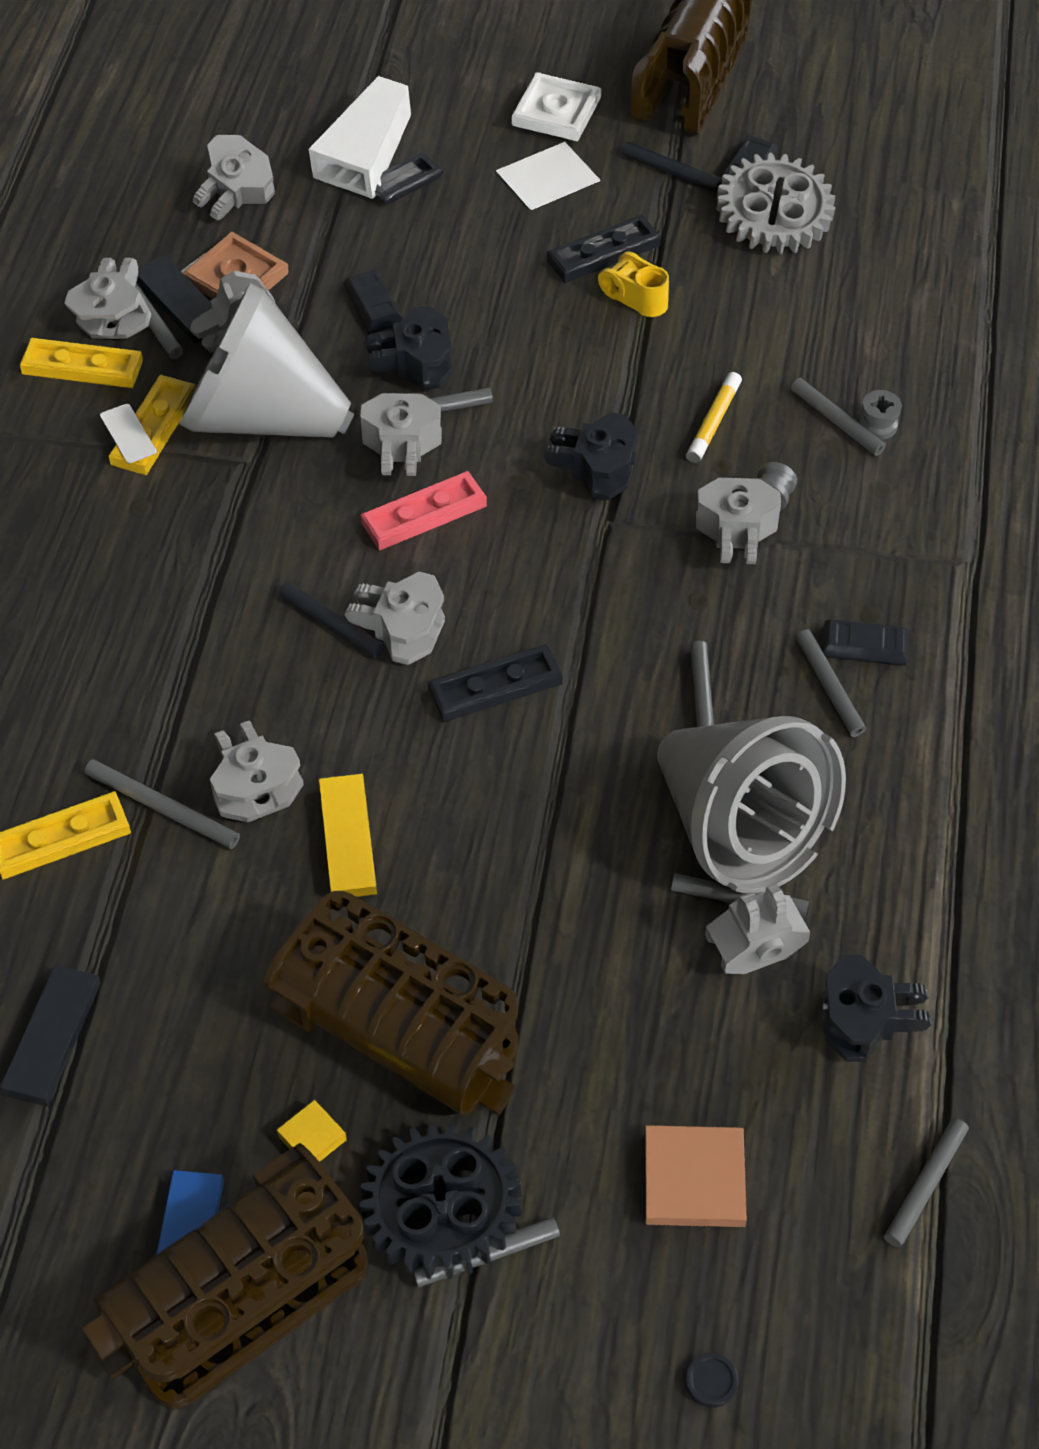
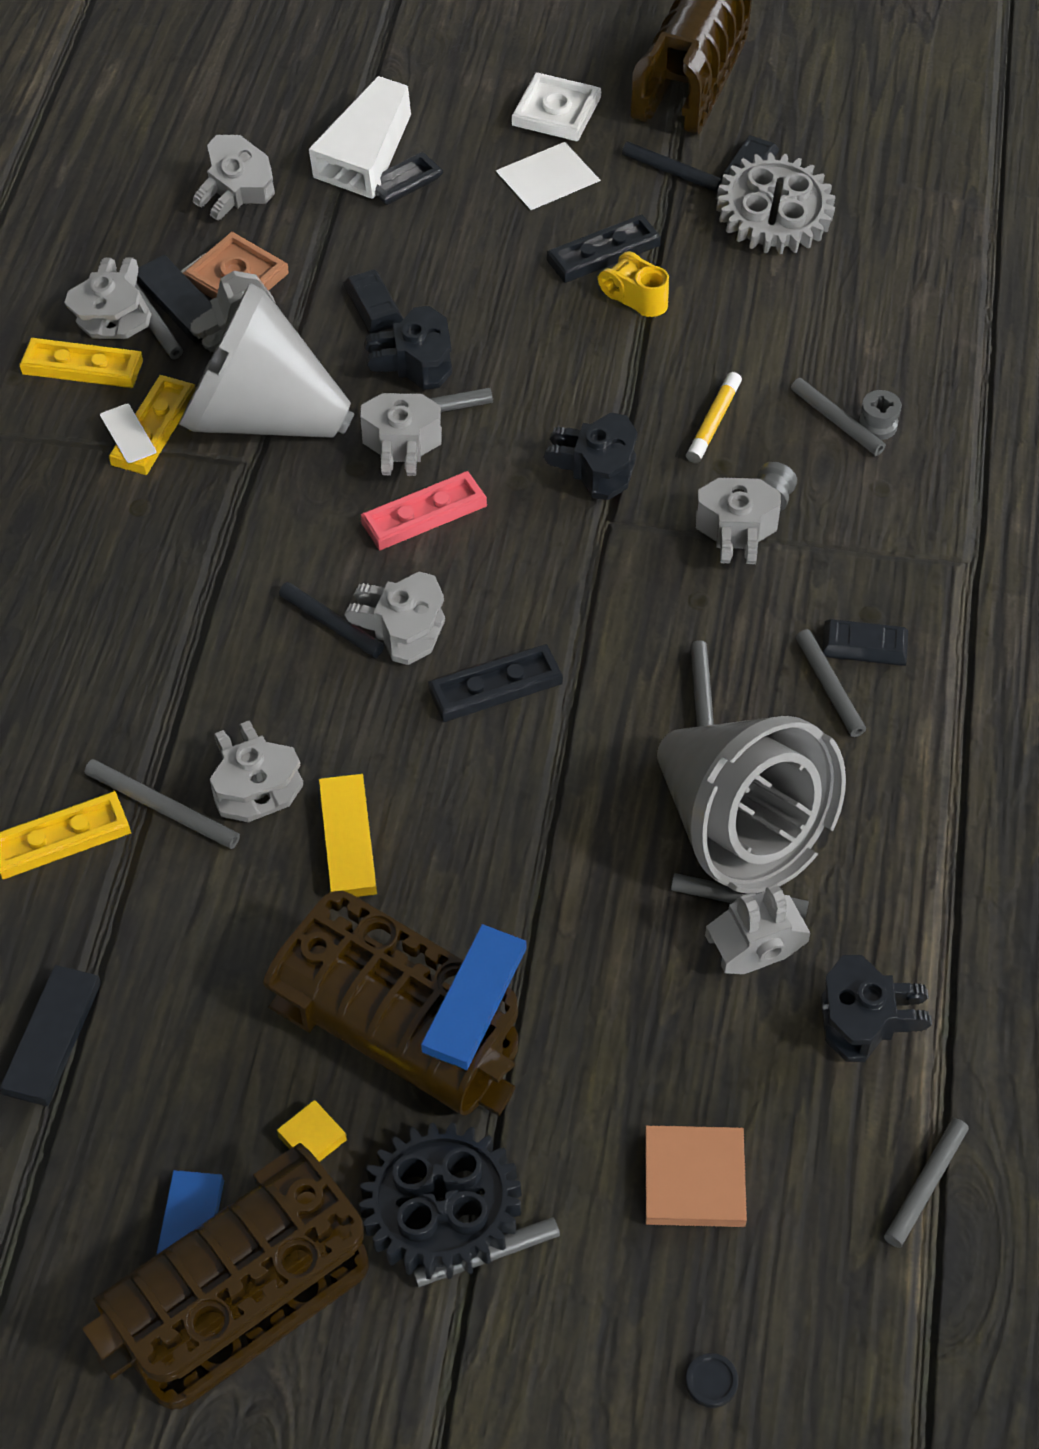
none -> blue tile [421,924,527,1070]

